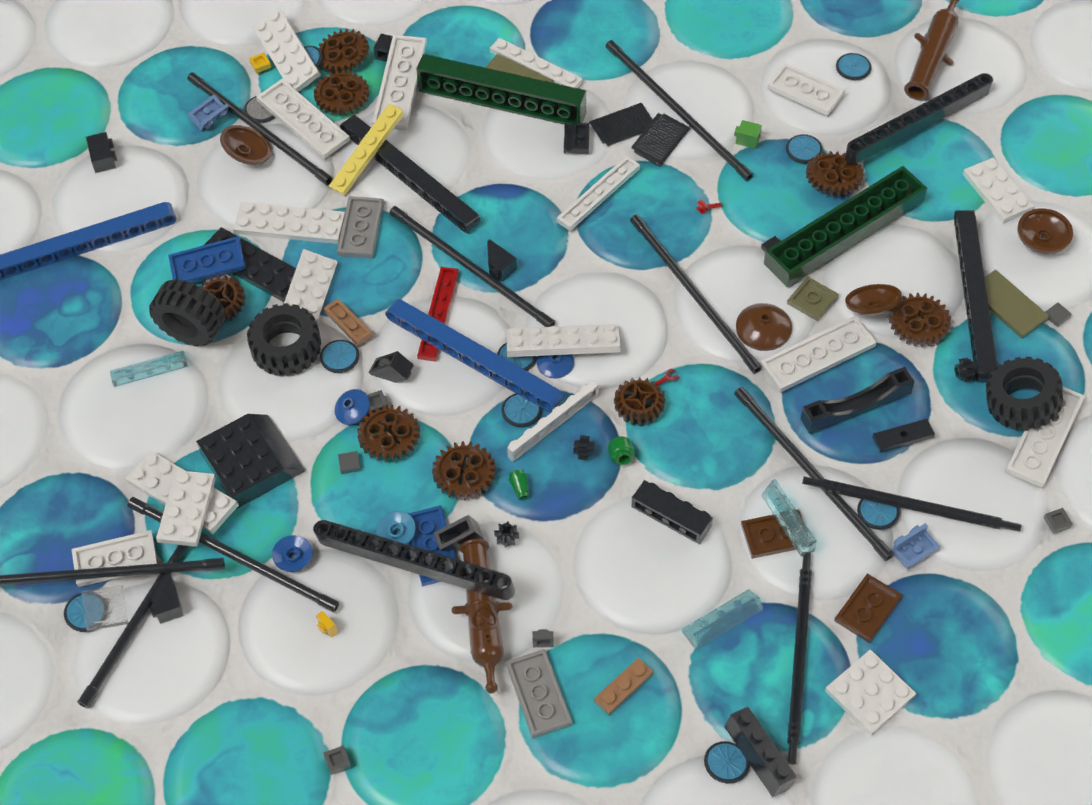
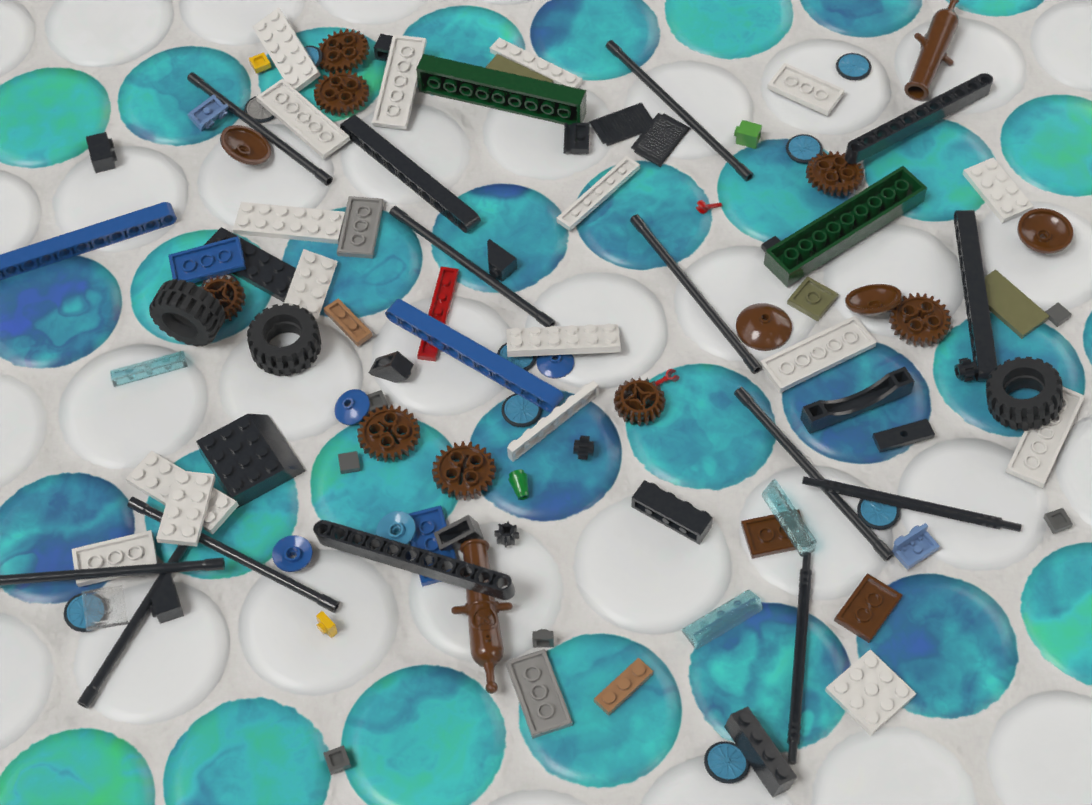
dark azure wheel [320,340,359,373] -> none
light yellow plate [329,103,404,196] -> none
green head [607,436,635,465] -> none

